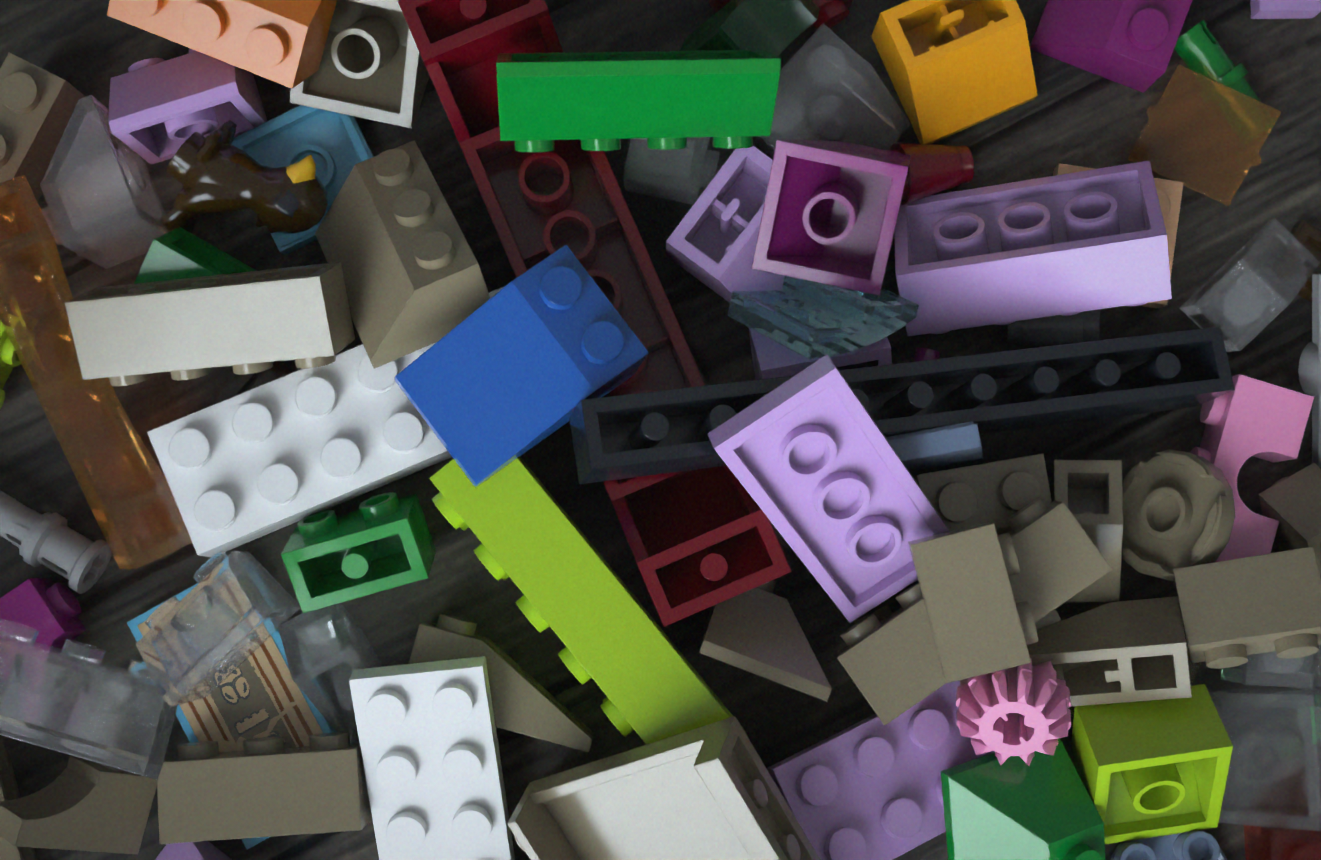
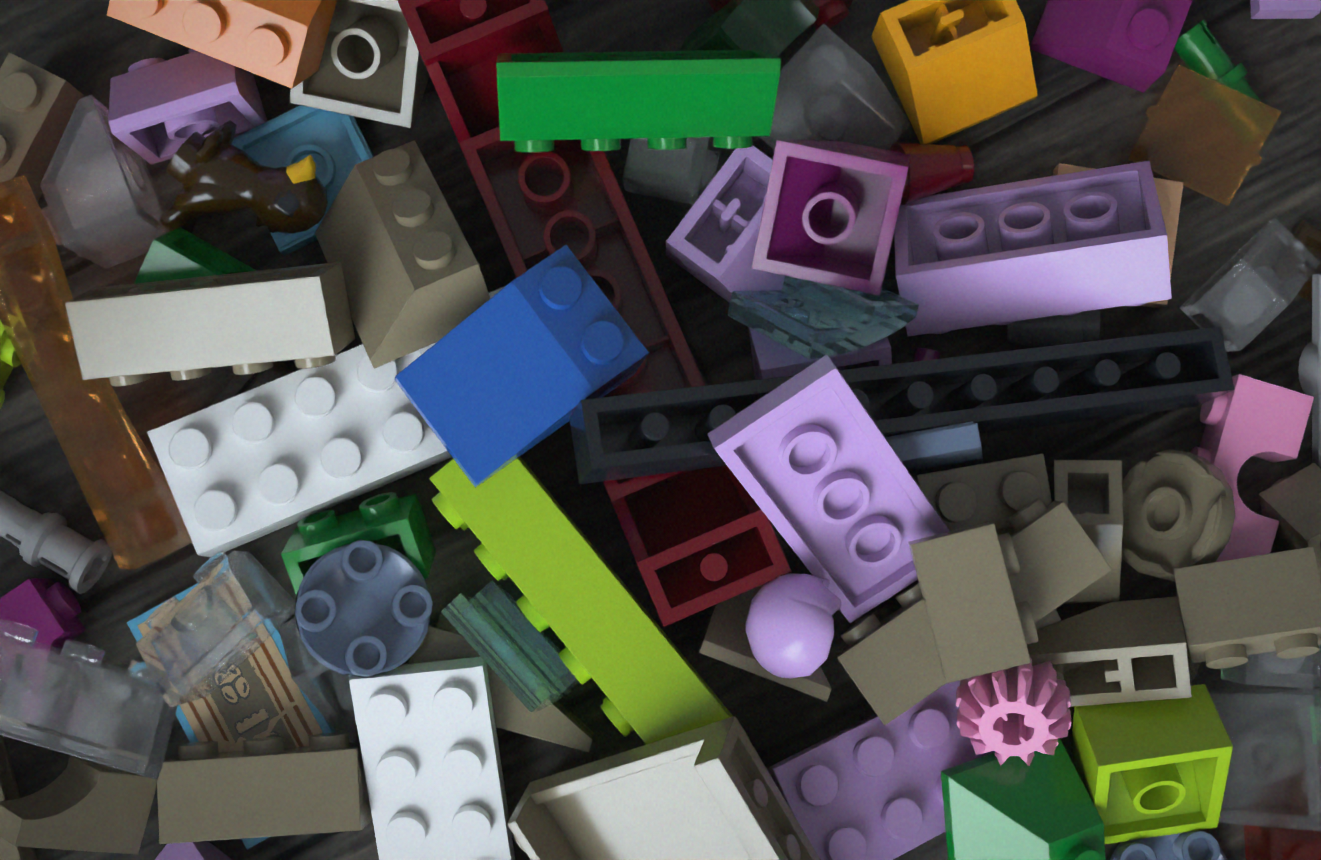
none -> sand blue dish [295,540,433,677]
none -> clear light blue slope [441,580,581,713]
none -> lavender hair [745,573,842,679]

